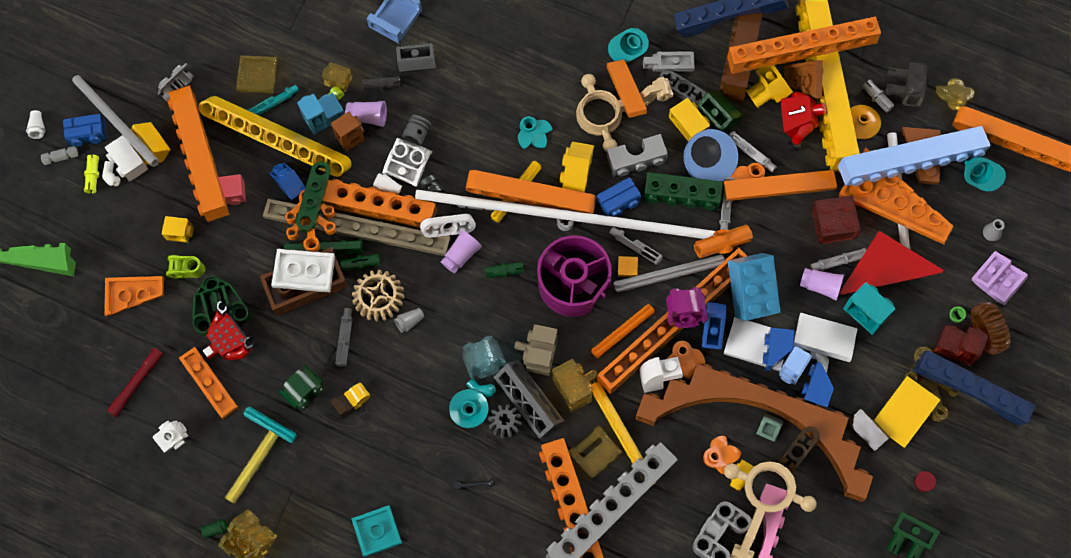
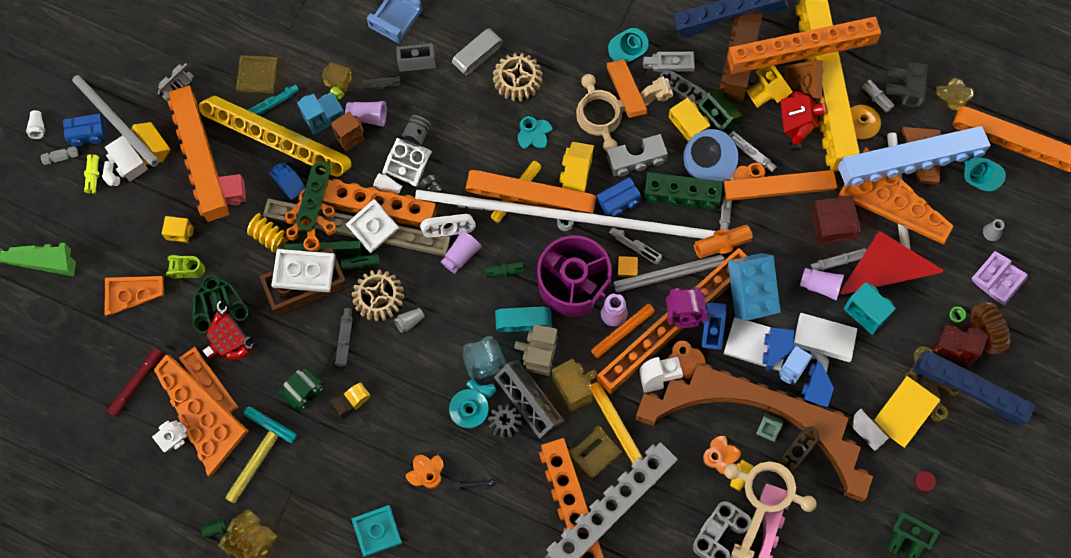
none -> orange wing [154,355,248,476]
none -> yellow piece [247,213,289,253]
none -> white tile [346,199,399,253]
none -> orange plate [406,455,444,489]
none -> light grey beam [452,28,503,75]
none -> tan gear [493,52,542,101]
none -> teal beam [495,307,552,332]
none -> lavender plant [601,293,628,326]

